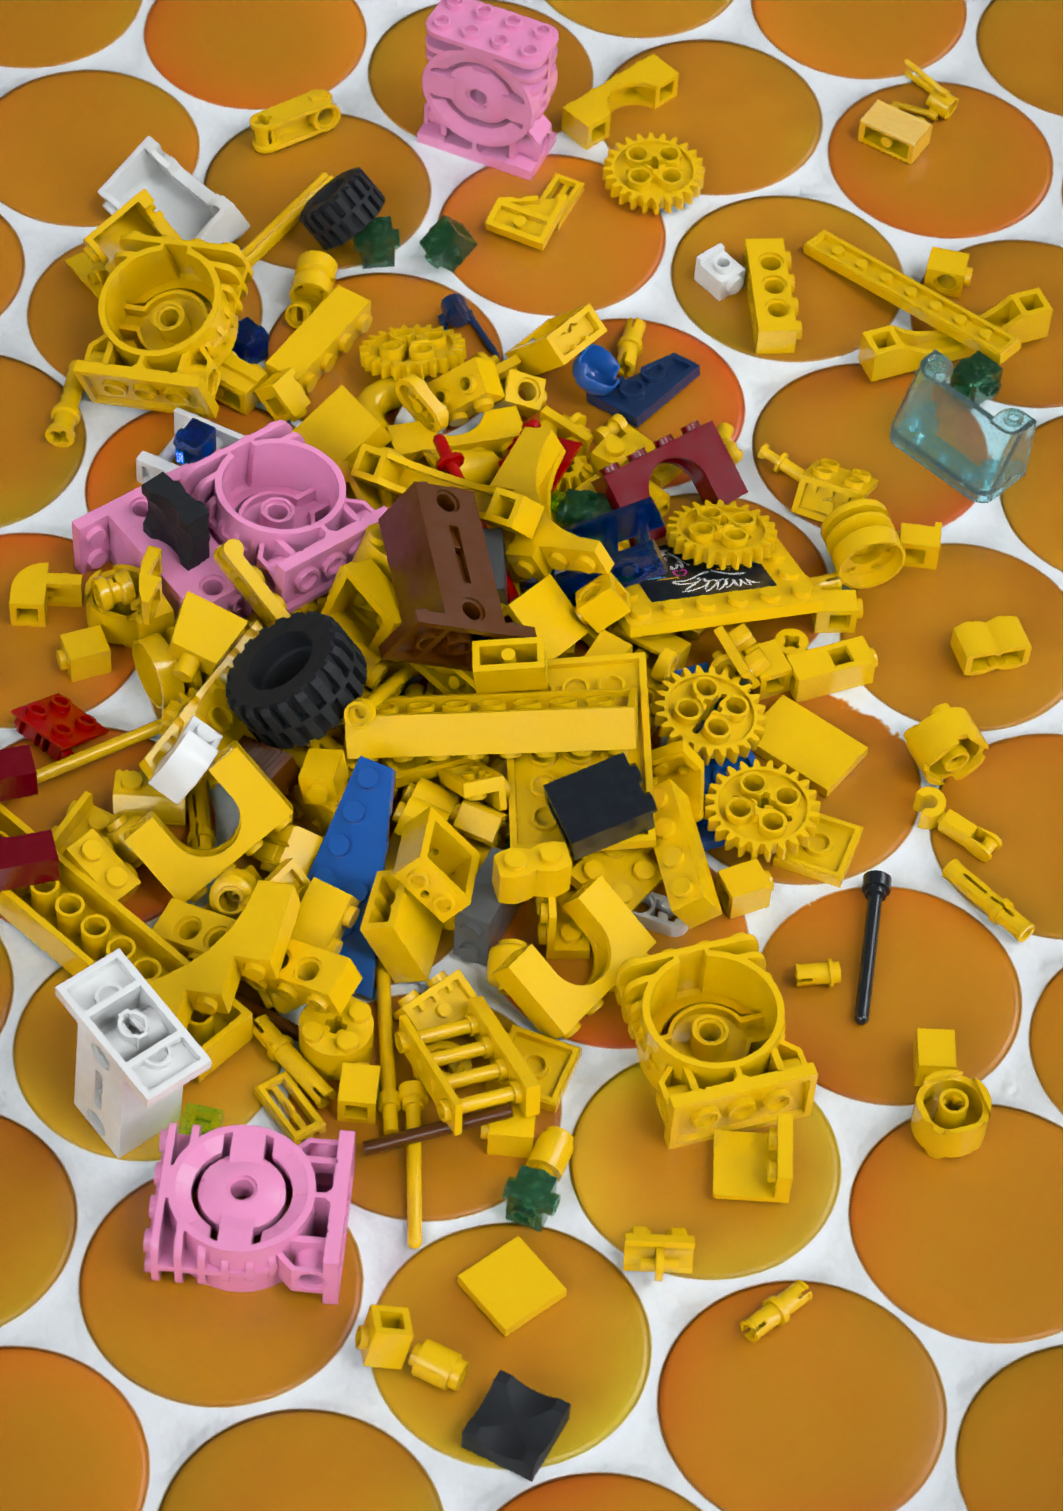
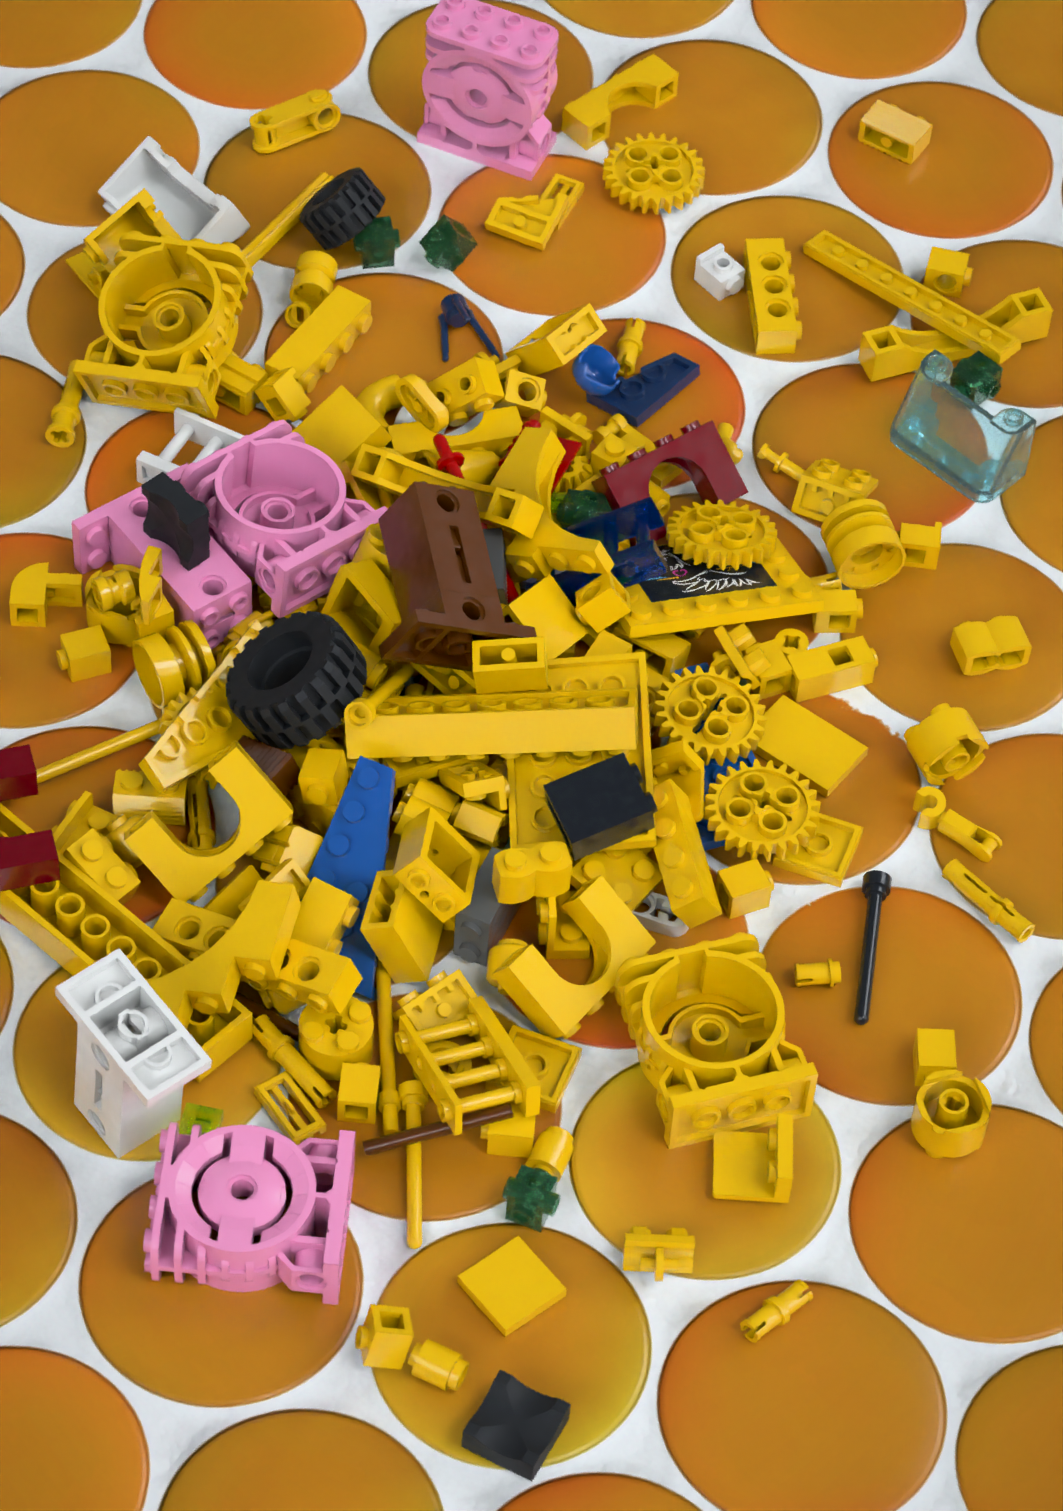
red hinge [11,693,109,761] -> none
white brick [148,715,223,805] -> none
yellow torso [167,591,248,683] -> none
clear blue plate [173,418,216,465] -> none
yellow head [209,868,257,920] -> none
yellow plate [213,539,291,627] -> none
clear blue plate [232,316,269,364] -> none
yellow gear [359,324,467,381] -> none
yellow tile [651,647,680,683] -> none
yellow plant [892,59,958,121] -> none

